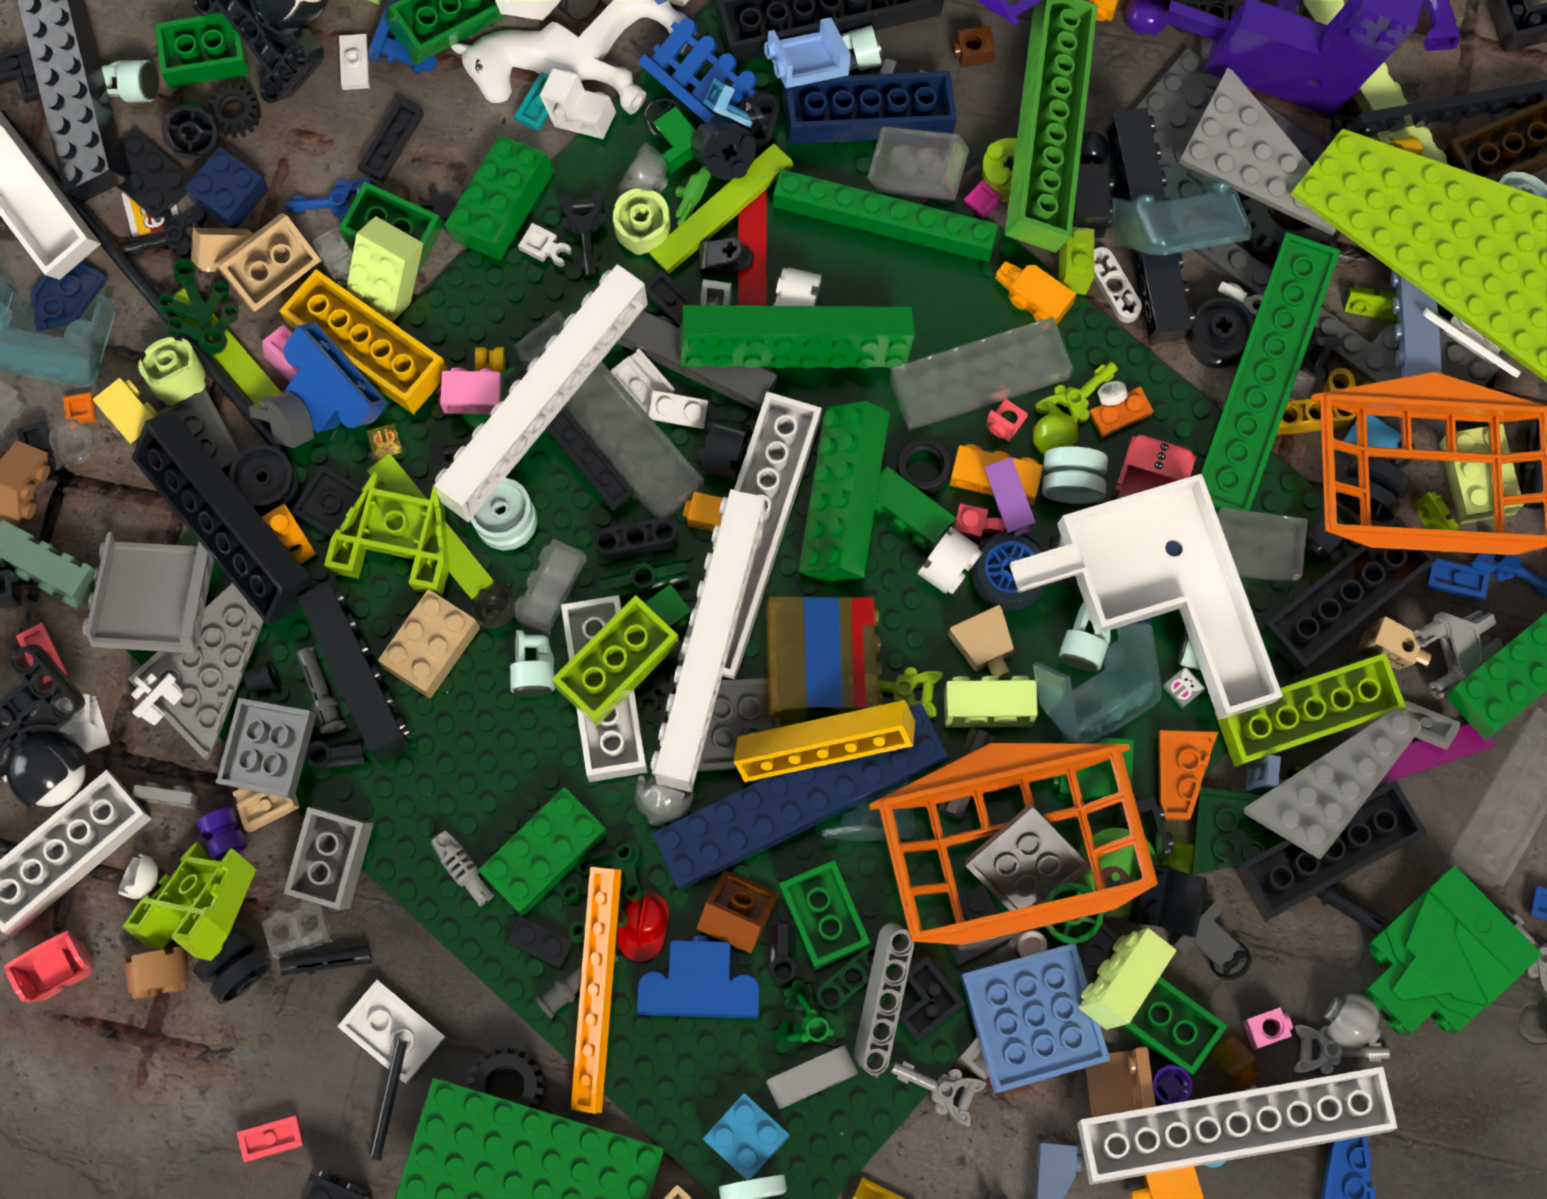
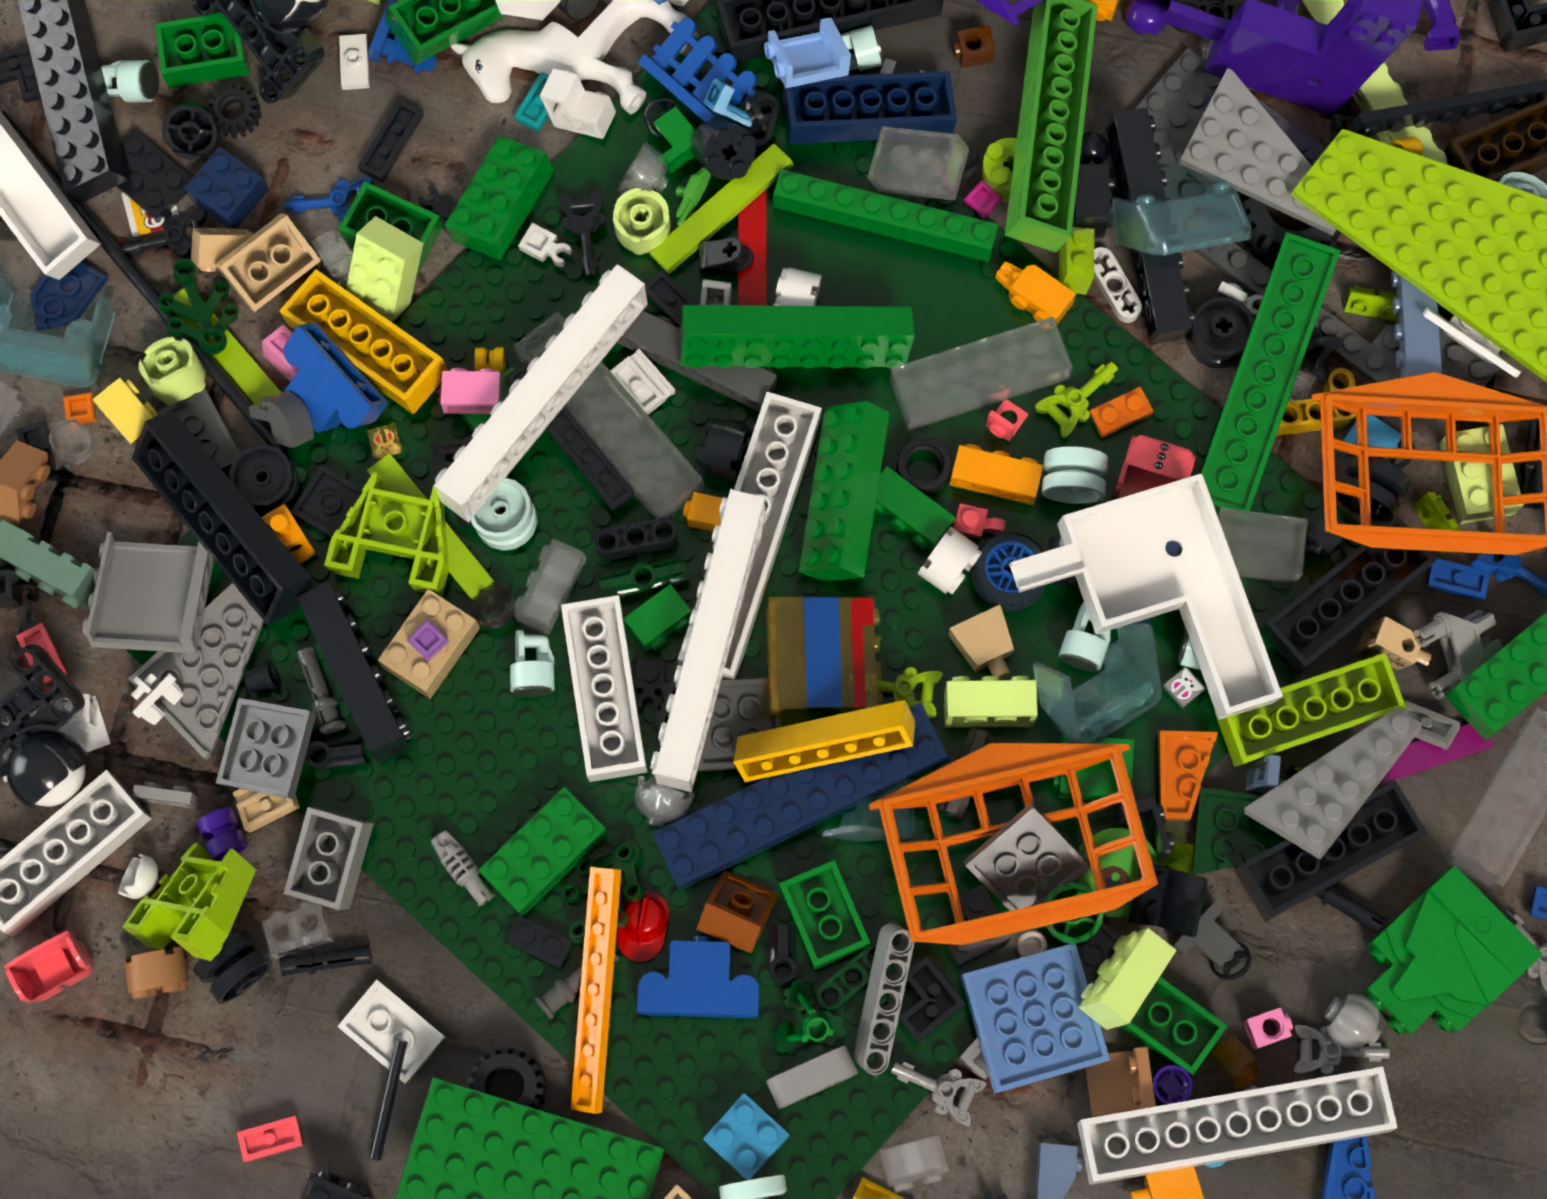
lime brick [552,595,680,727] -> none
white plate [646,390,708,429] -> none
medium lavender brick [984,457,1036,536] -> none
lime hair [1033,412,1079,455] -> none
white tile [1098,381,1128,406] -> none
none -> medium lavender tile [407,619,449,662]
none -> clear brick [878,1135,949,1193]

